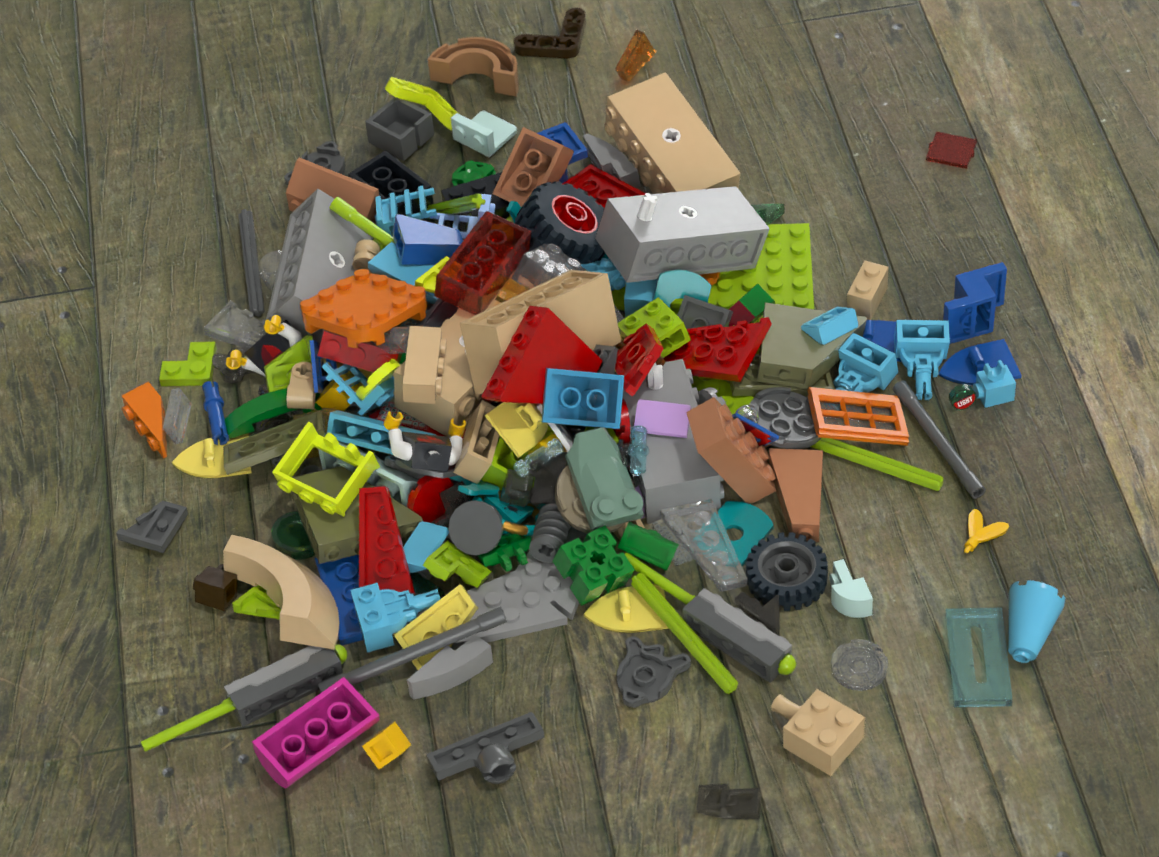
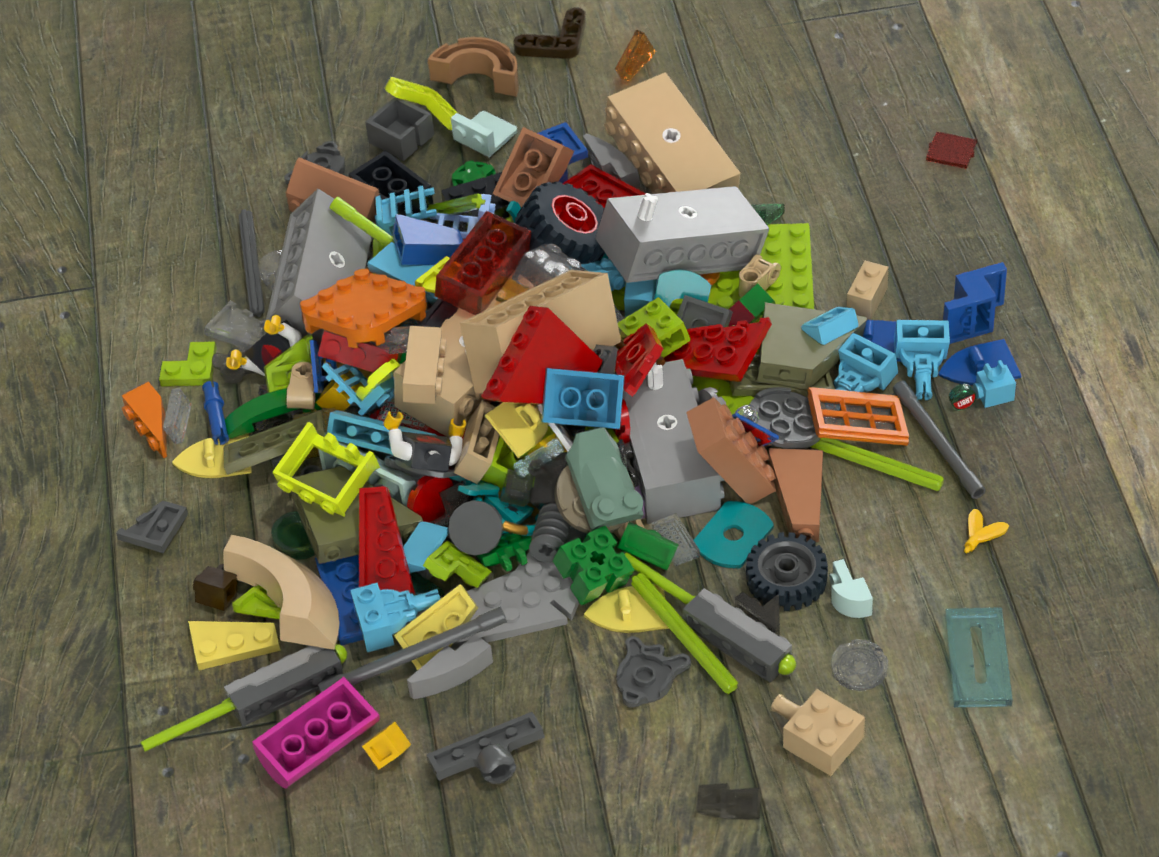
tan wheel [352,240,380,273] -> none
clear light blue axle [628,426,649,476] -> none
lavender slope [634,399,691,438] -> none
clear wing [660,499,747,592] -> none
medium azure cone [1008,580,1065,663] -> none
none -> light yellow wing [188,621,281,670]
none -> tan piece [739,254,781,298]

